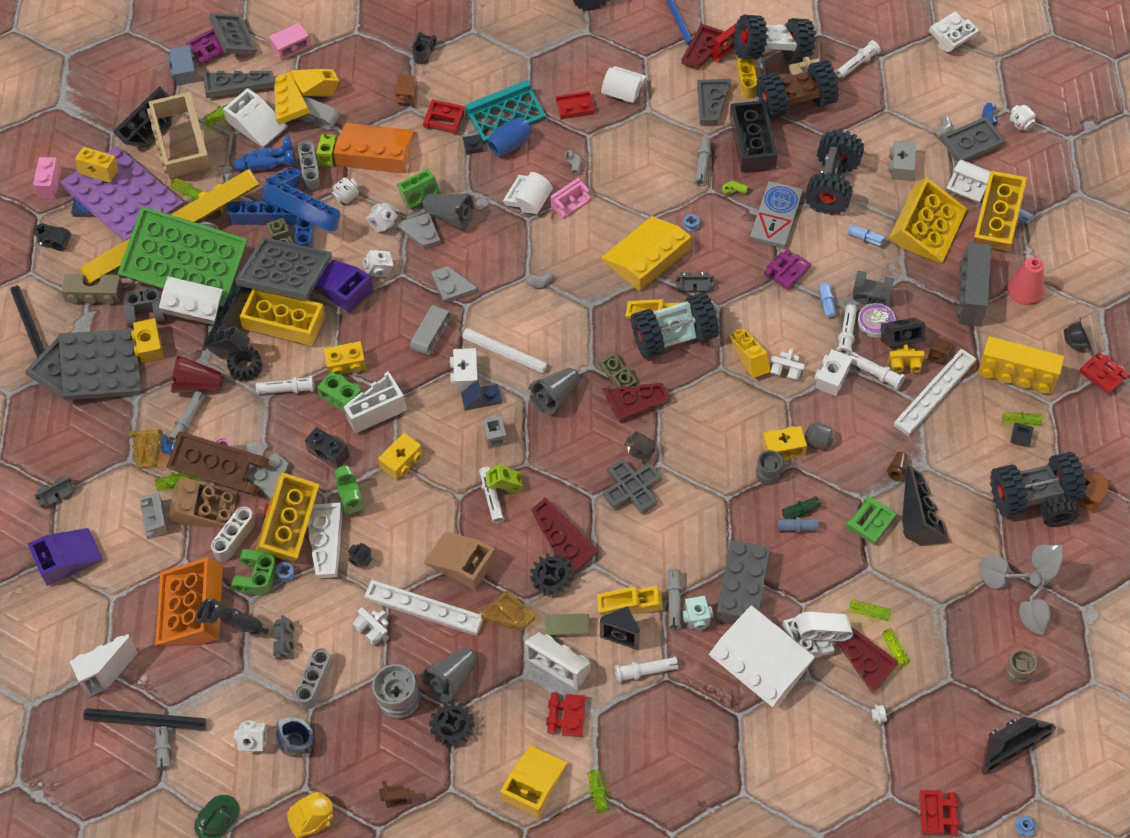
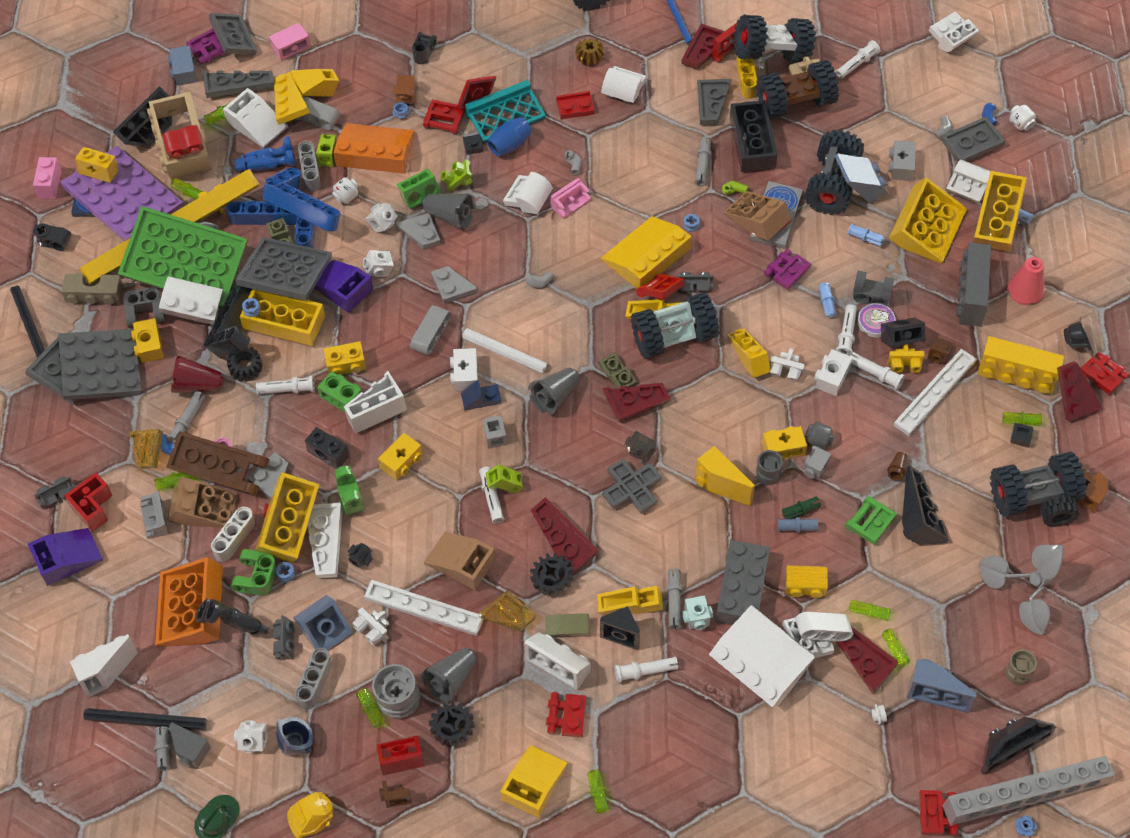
none -> red brick [64,472,113,532]
none -> red brick [162,125,204,159]
none -> dark grey slope [170,722,211,769]
none -> medium blue bush [242,298,260,317]
none -> sand blue slope [293,595,353,650]
none -> clear neon green axle [356,688,384,728]
none -> red slope [377,735,424,775]
none -> medium blue plate [392,102,410,119]
none -> lime hips [441,160,472,191]
none -> red slope [457,76,497,109]
none -> pearl gold gear [575,37,604,66]
none -> red plate [636,274,684,300]
none -> yellow slope [695,446,755,506]
none -> medium nougat slope [724,191,792,241]
none -> yellow brick [785,565,828,598]
none -> light grey brick [804,446,831,481]
none -> slope [835,154,888,203]
none -> sand blue slope [907,659,977,713]
none -> light grey brick [942,756,1115,826]
none -> dark red wing [1057,361,1103,422]

